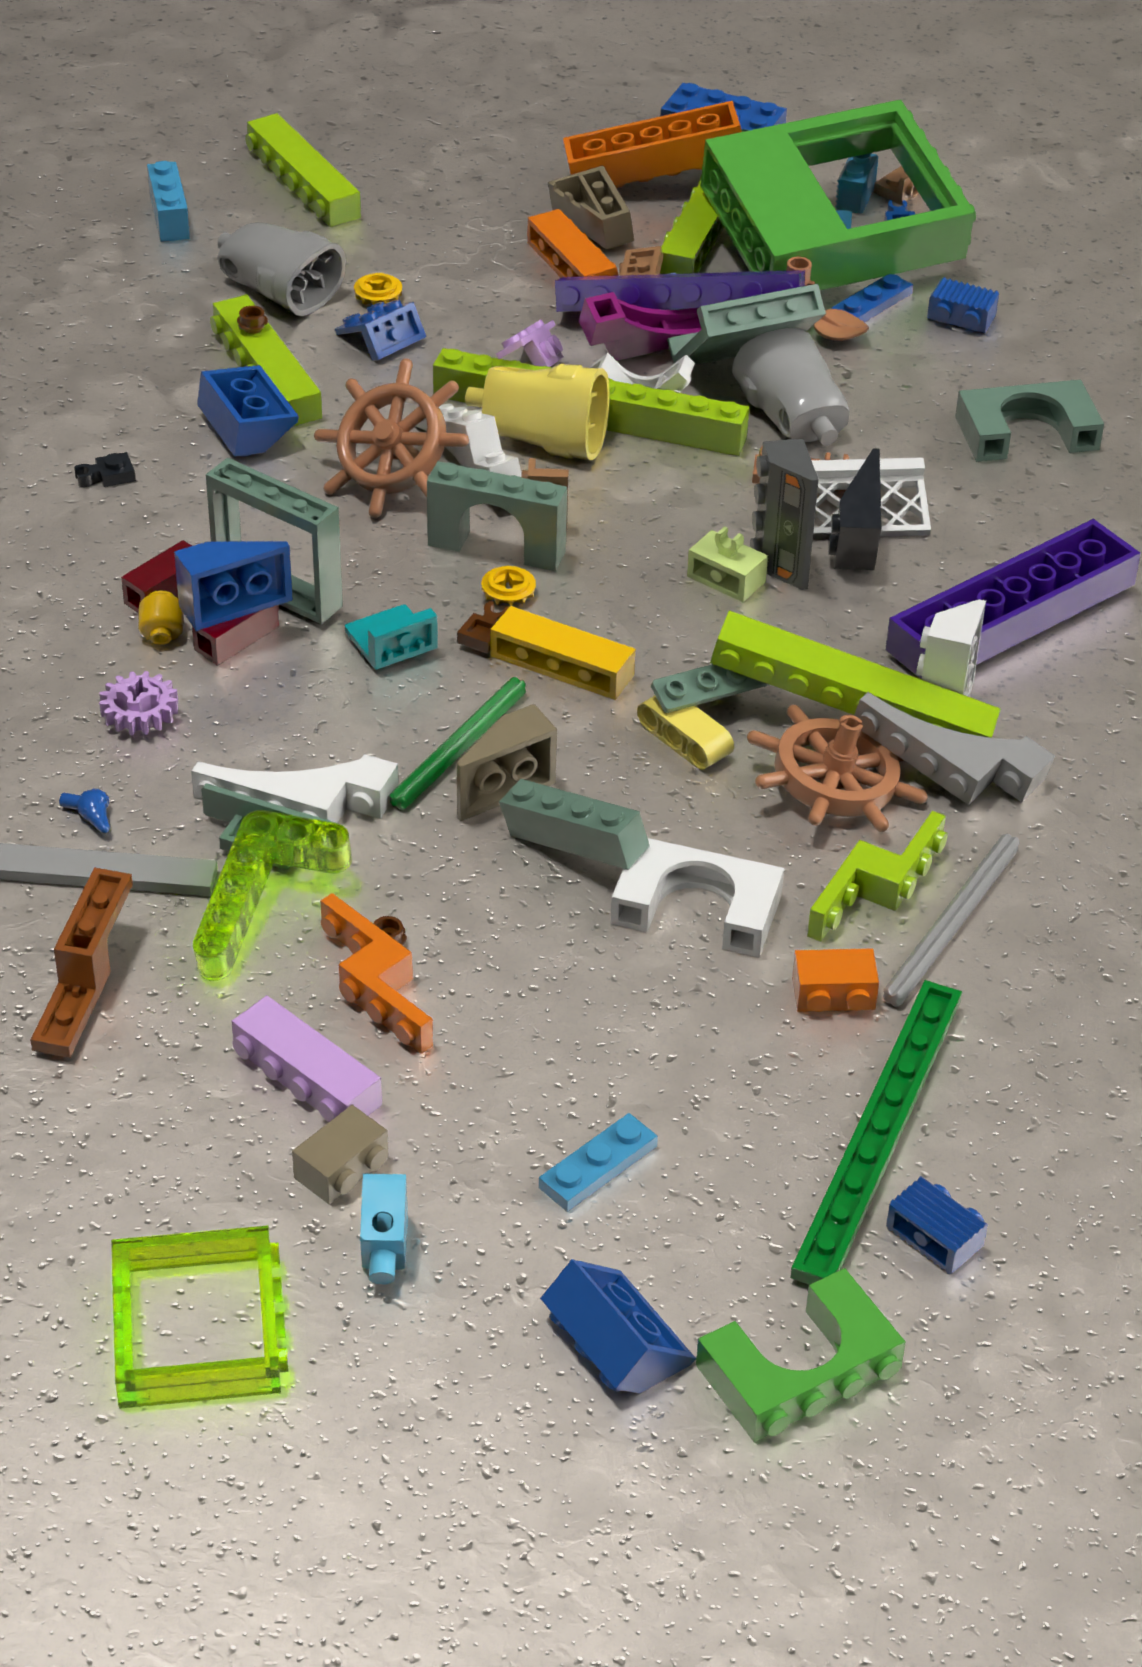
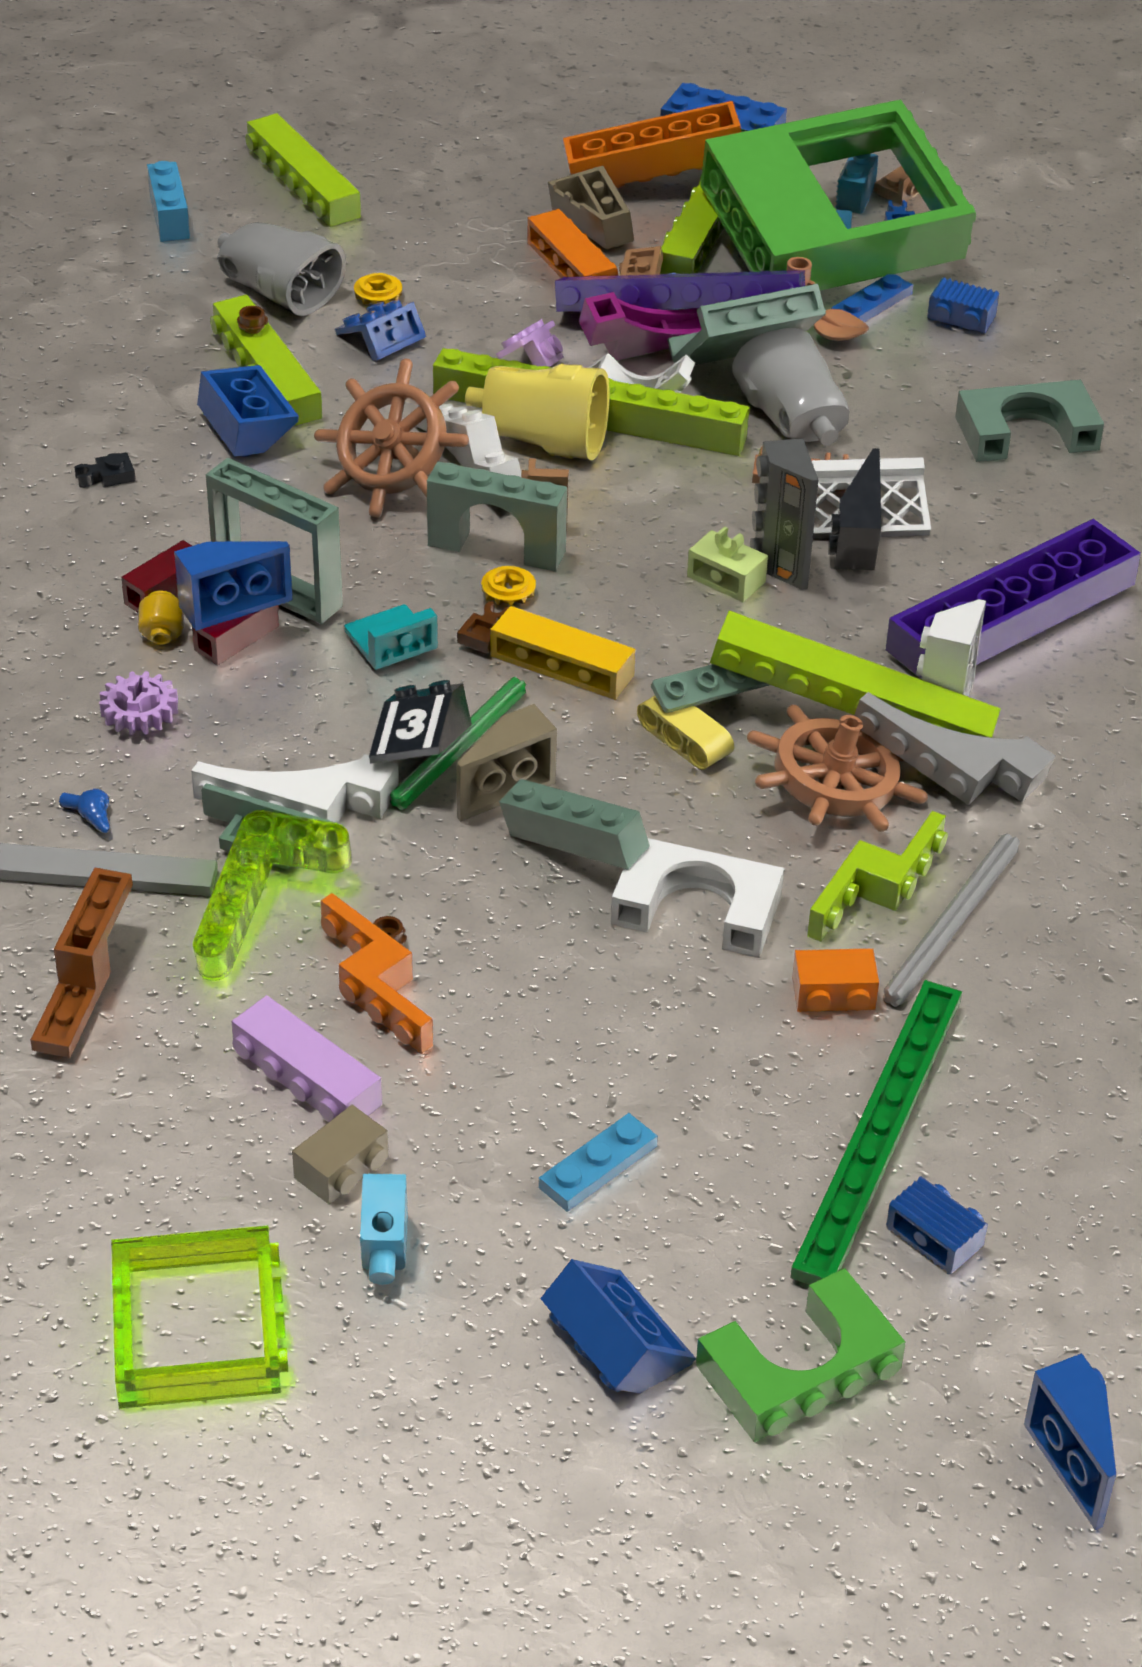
none -> black slope [369,680,472,764]
none -> blue slope [1024,1353,1117,1530]

